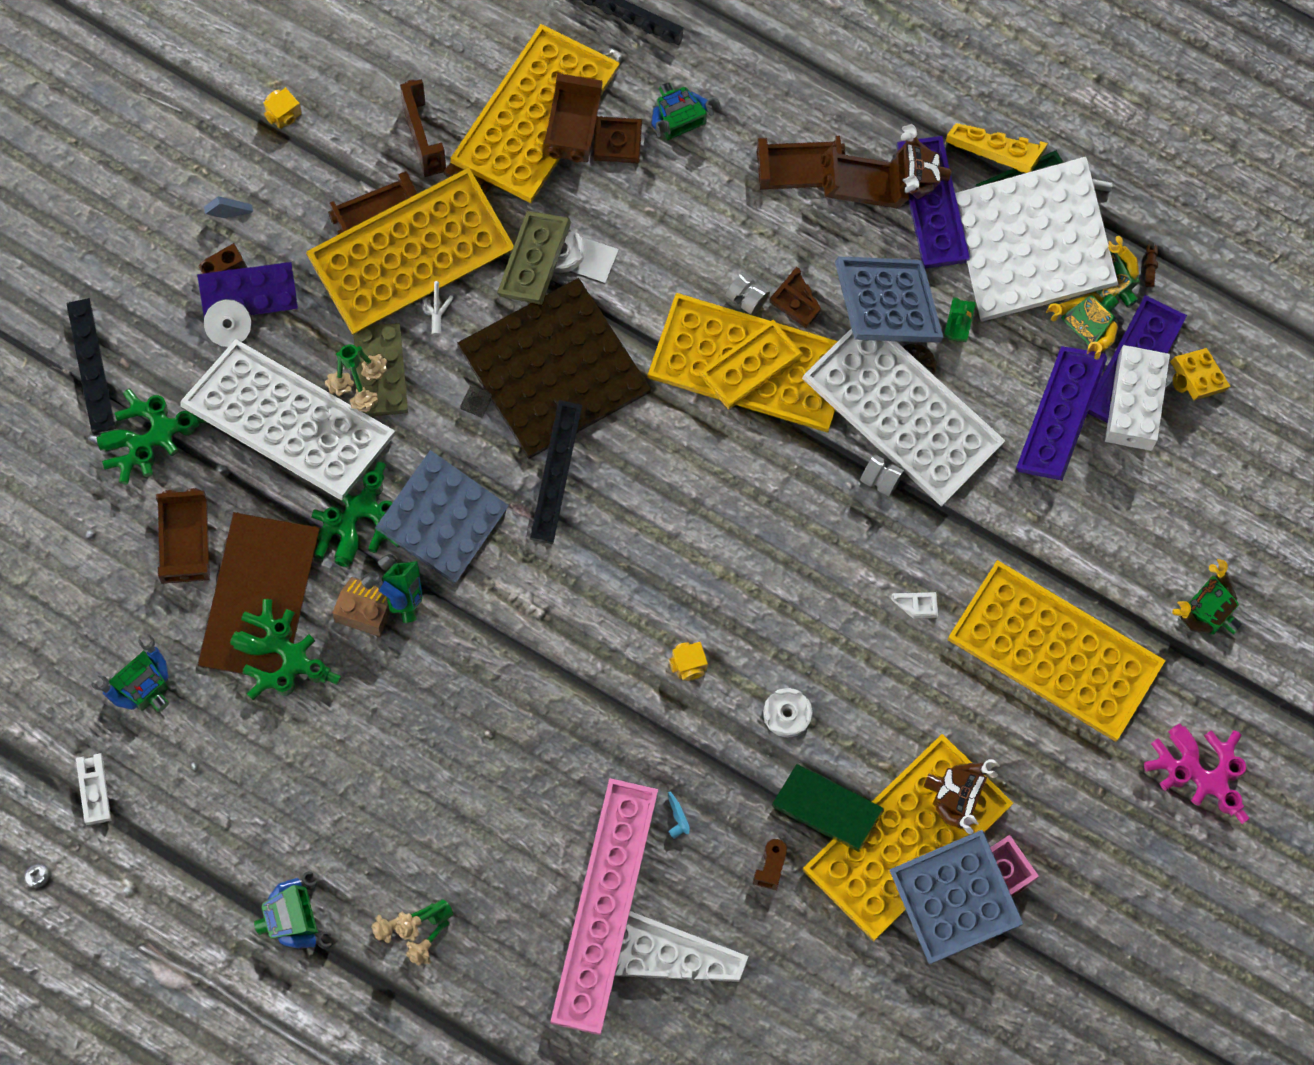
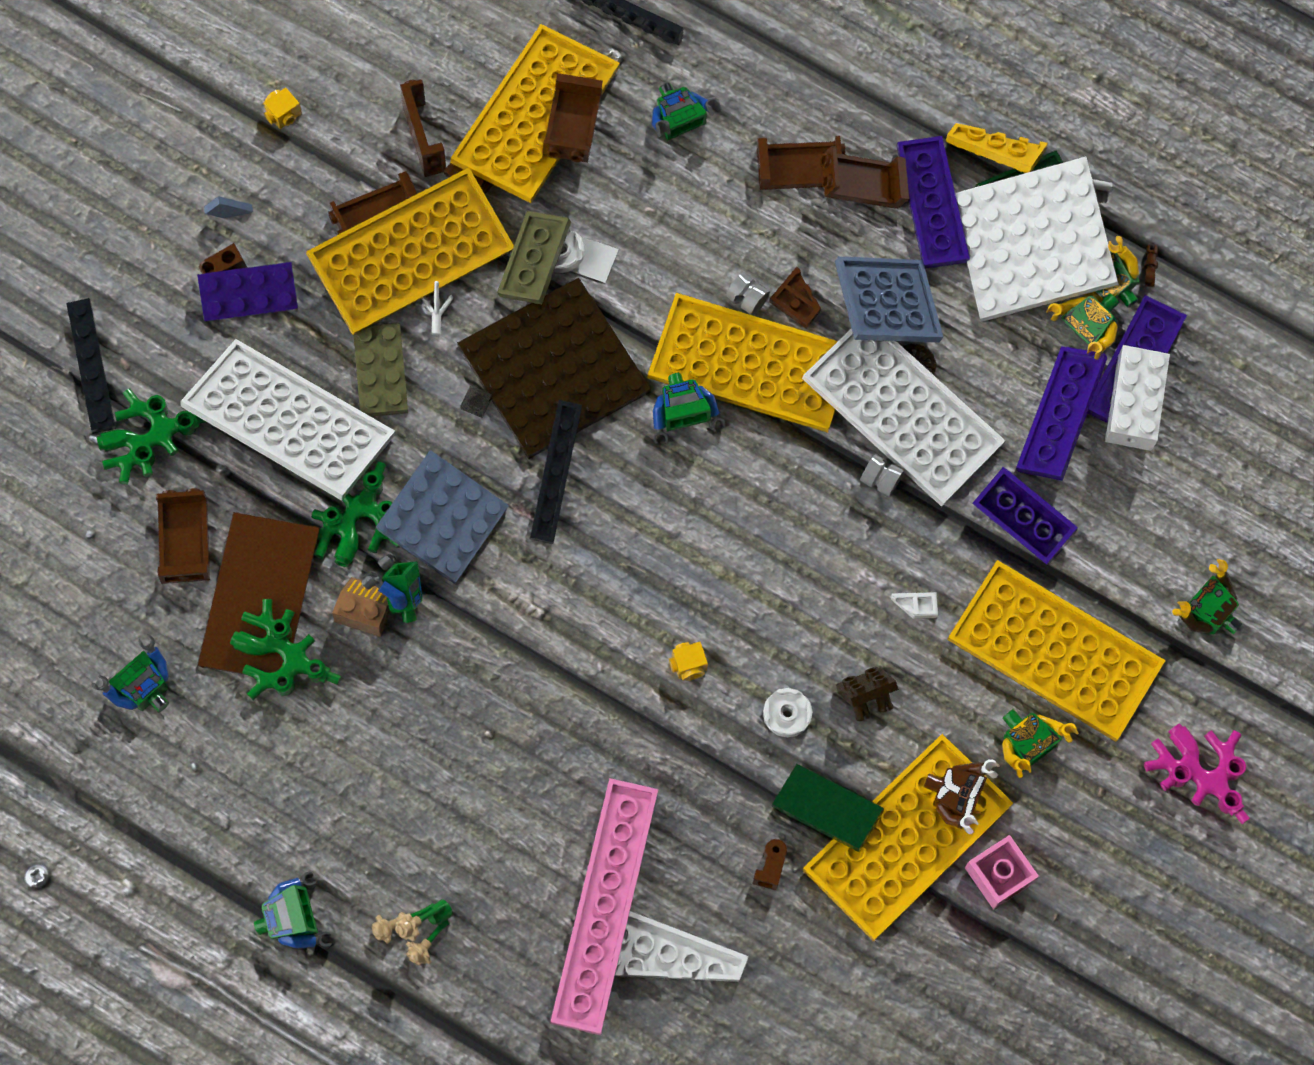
white plate [76,753,111,825] -> none
white plate [204,299,252,347] -> none
tan plant [325,344,387,412] -> none
reddish brown tile [594,116,642,163] -> none
medium azure bar [668,791,690,839] -> none
yellow tile [699,320,803,410] -> none
sand blue plate [889,830,1024,964] -> none
torso [896,124,951,199] -> none
green hips [944,297,976,342] -> none
yellow plate [1170,348,1231,400] -> none
none -> torso [653,373,726,444]
none -> dark brown plate [836,667,899,721]
none -> dark purple brick [972,467,1078,565]
none -> torso [1002,709,1079,778]

